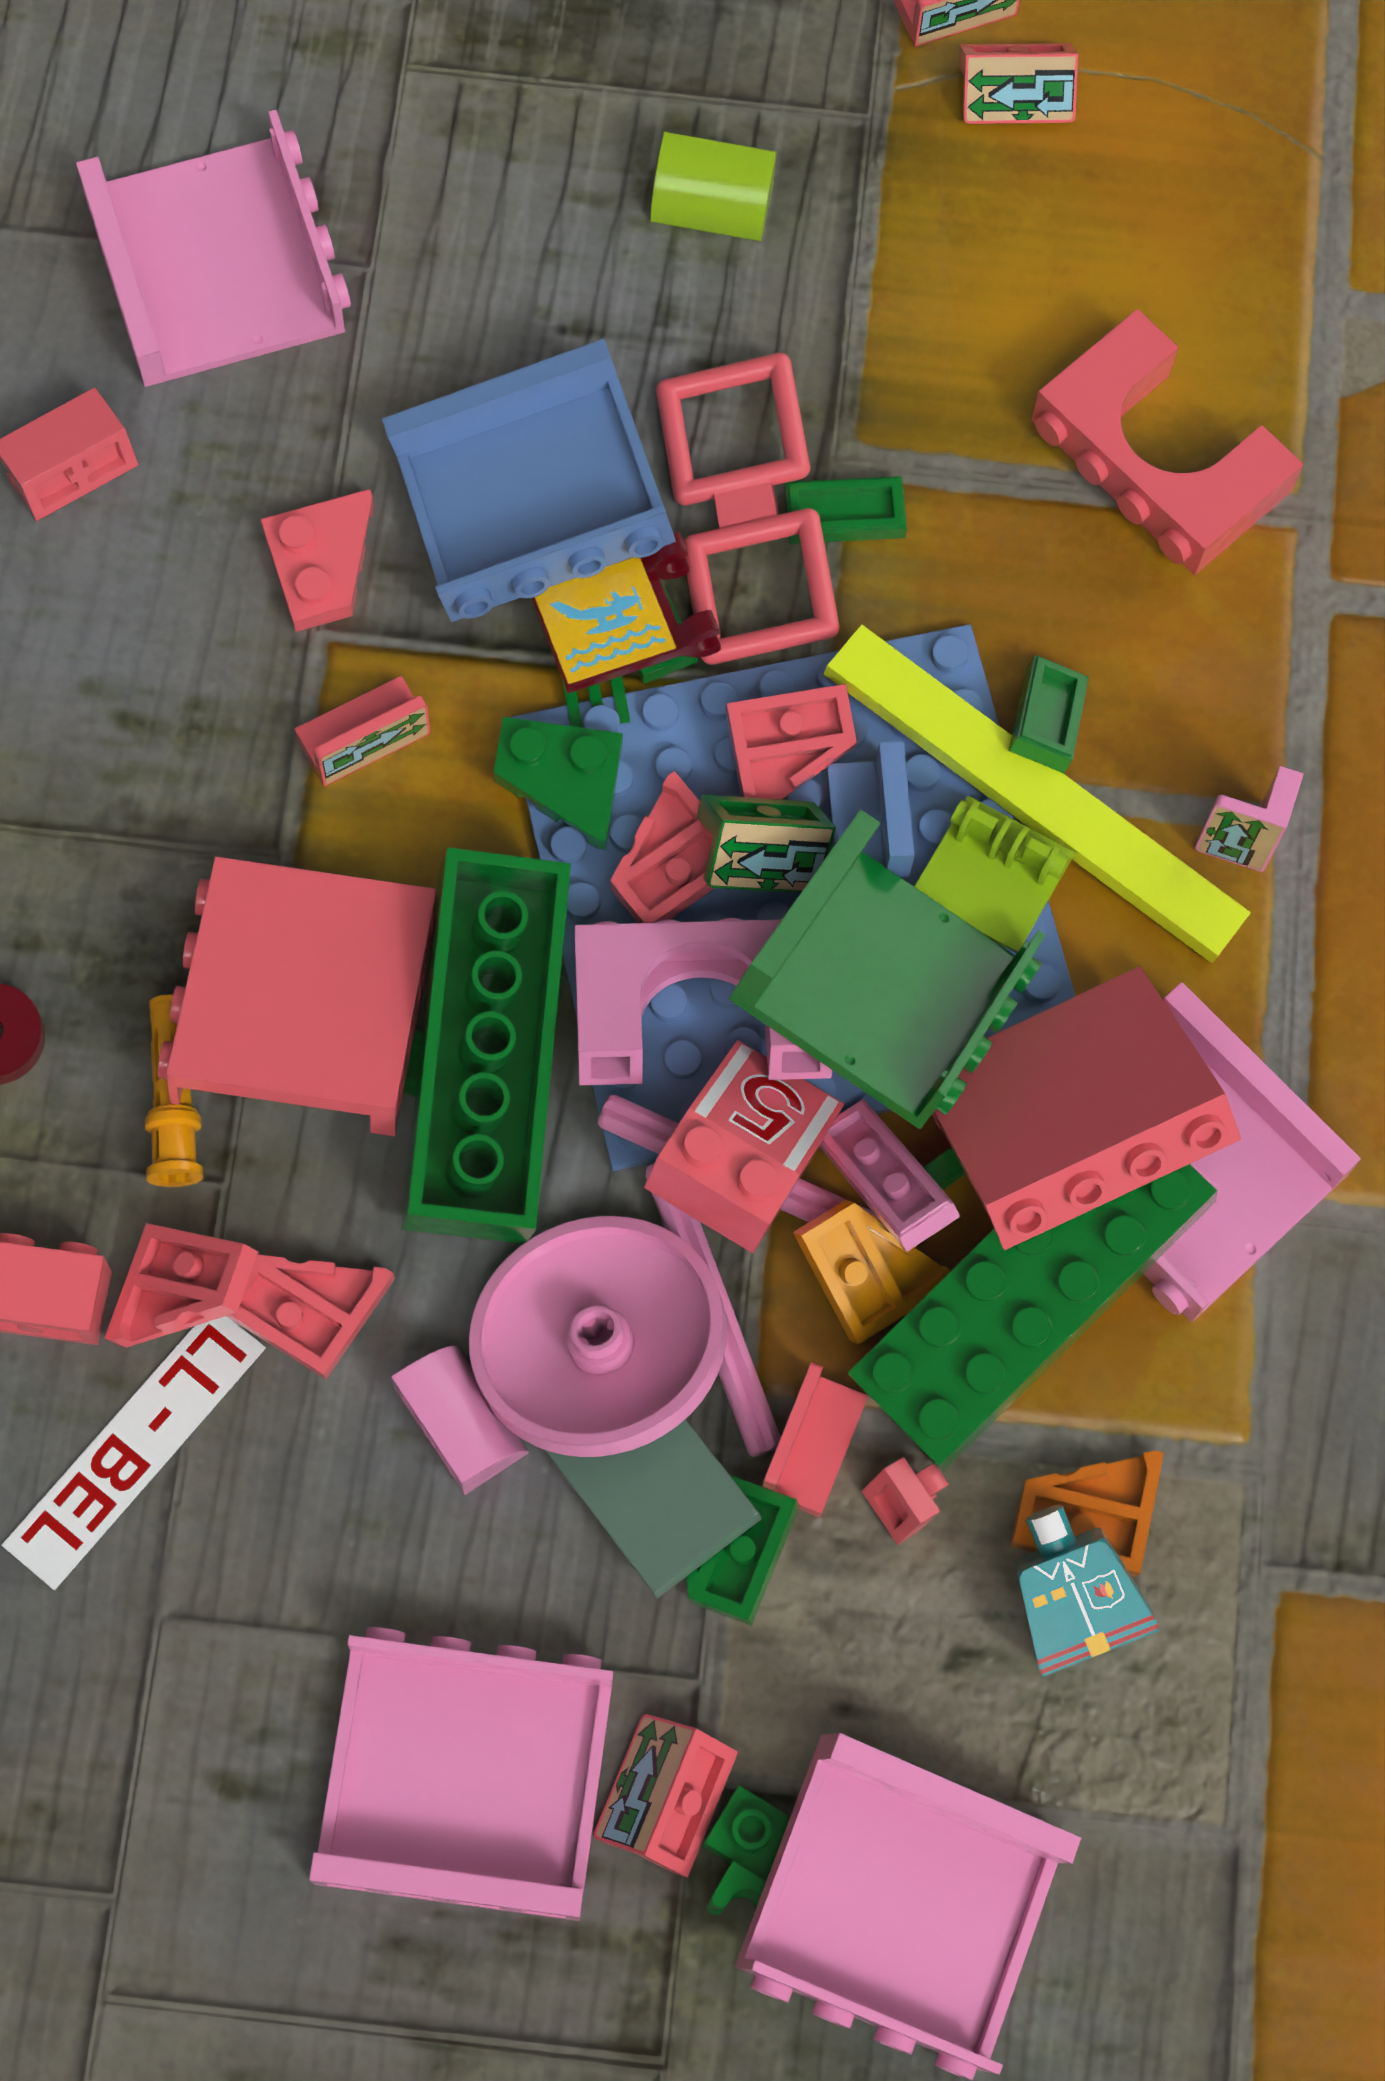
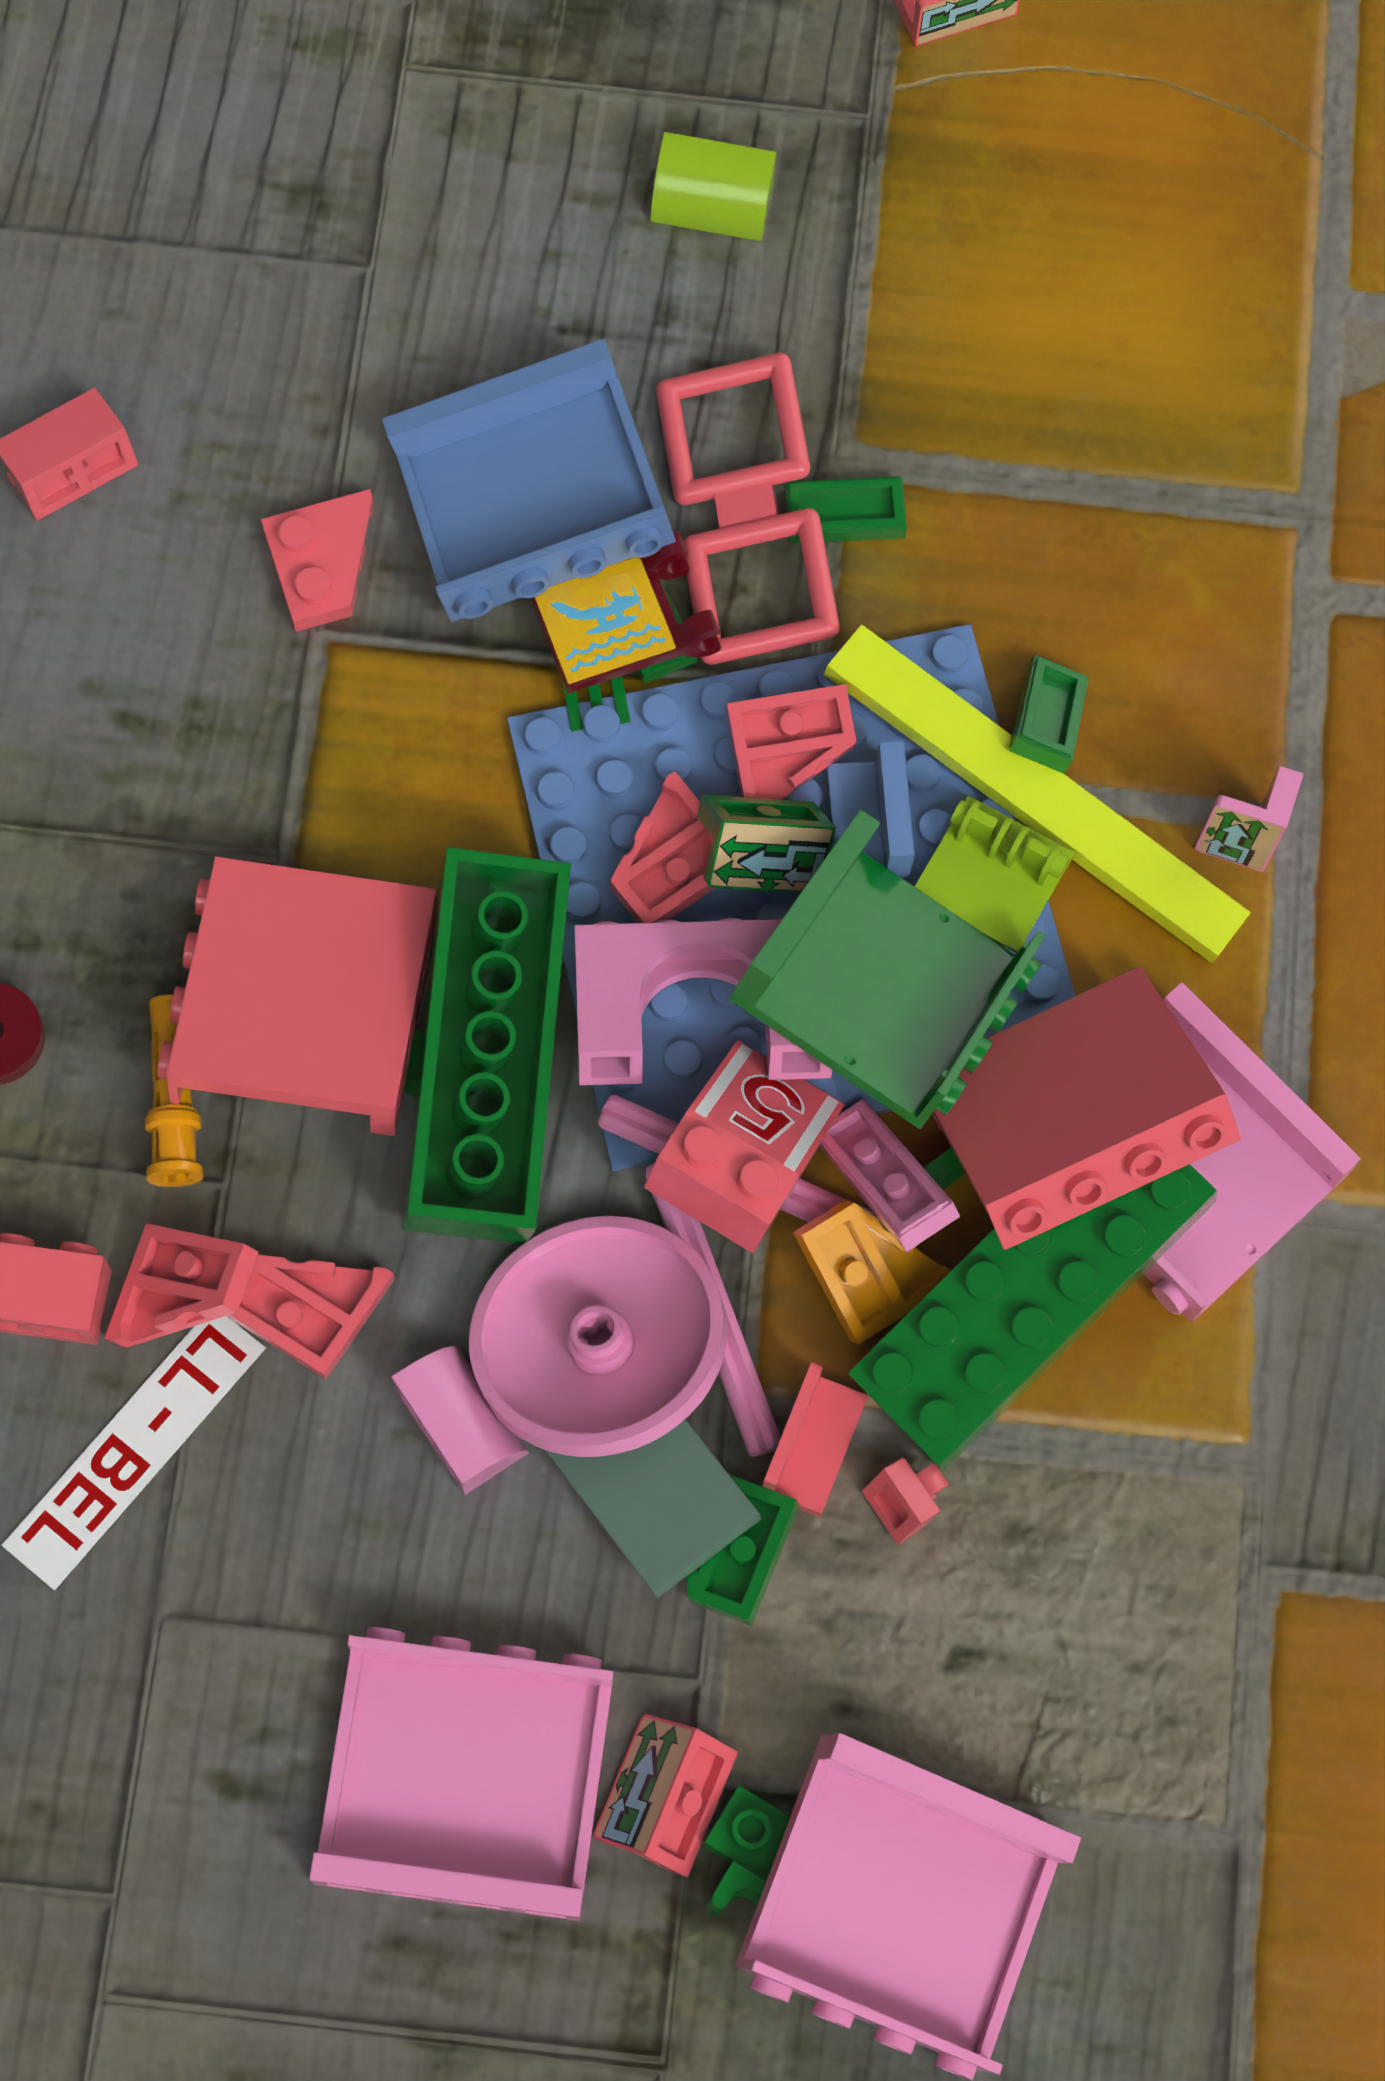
bright pink panel [76,110,351,387] -> none
coral panel [294,675,431,787] -> none
green wing [493,717,623,850] -> none
panel [959,43,1078,124] -> none
orange wing [1010,1450,1164,1577] -> none
teal torso [1015,1505,1160,1677] -> none
coral arch [1031,309,1304,576] -> none

